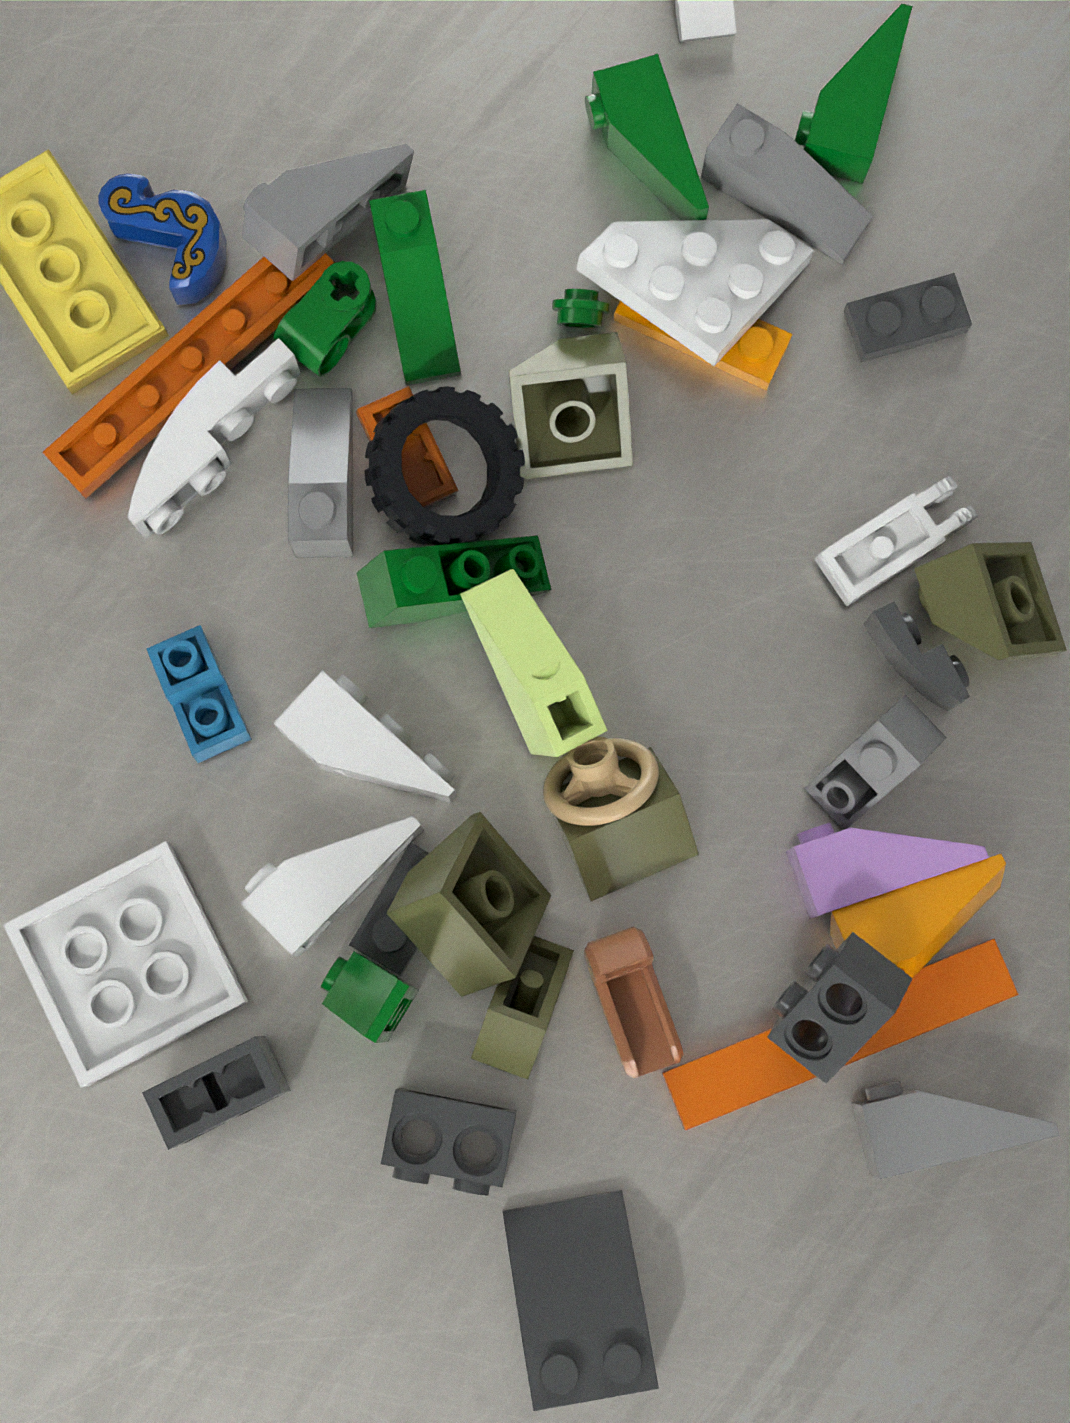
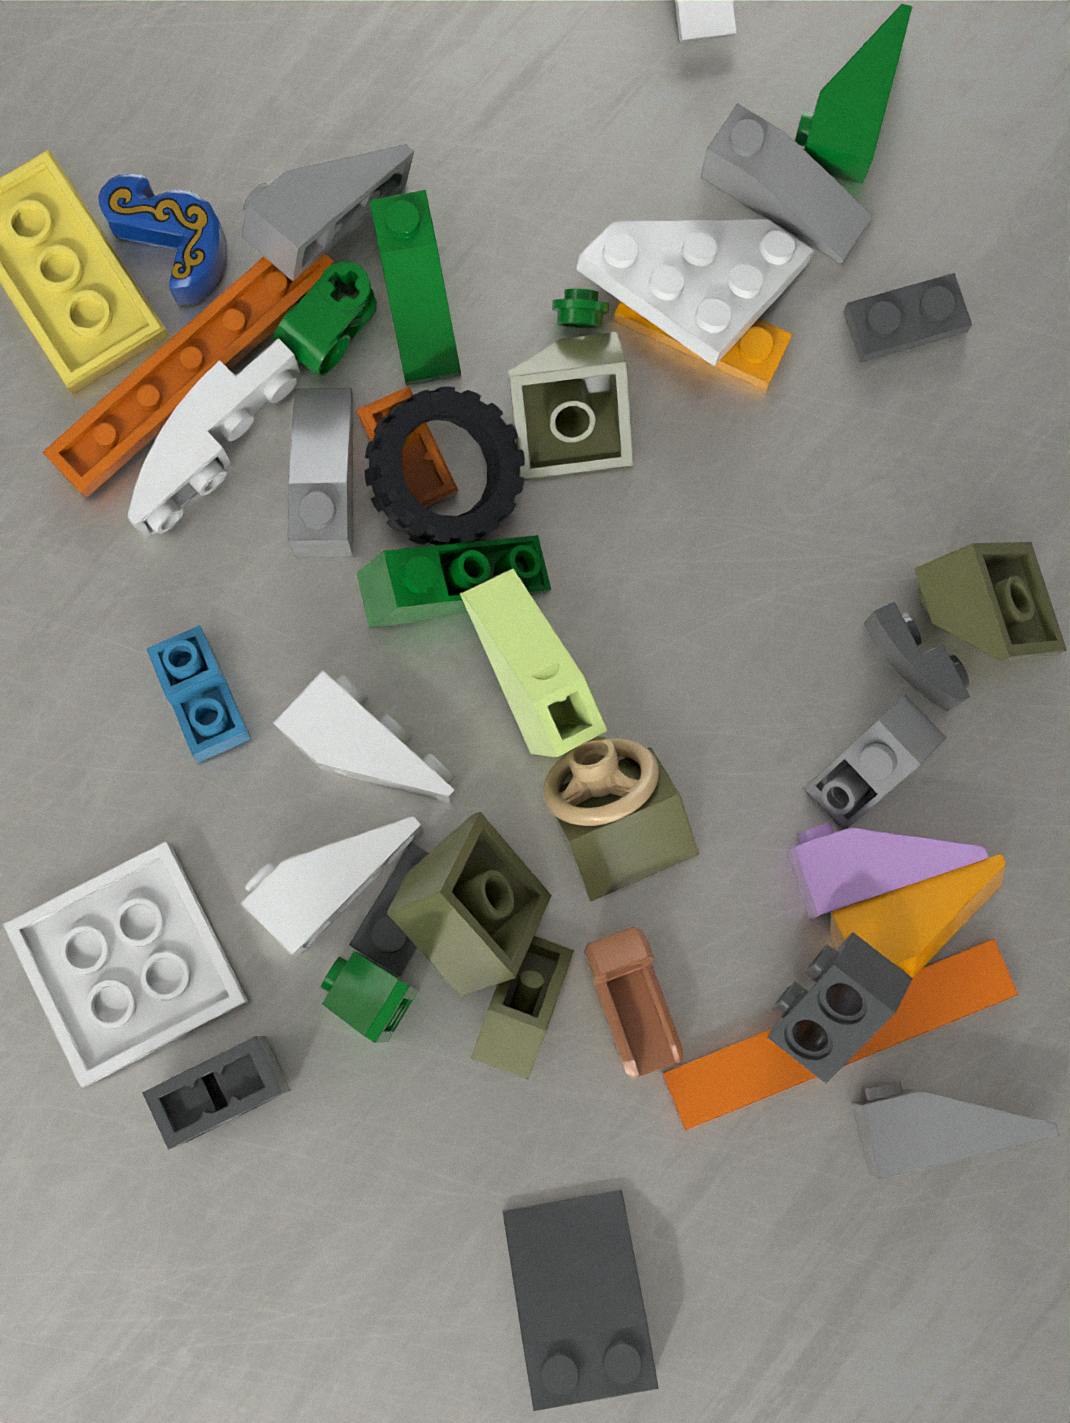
dark grey brick [381,1088,517,1196] -> none
green slope [585,54,709,221] -> none
white hinge [814,476,979,606] -> none

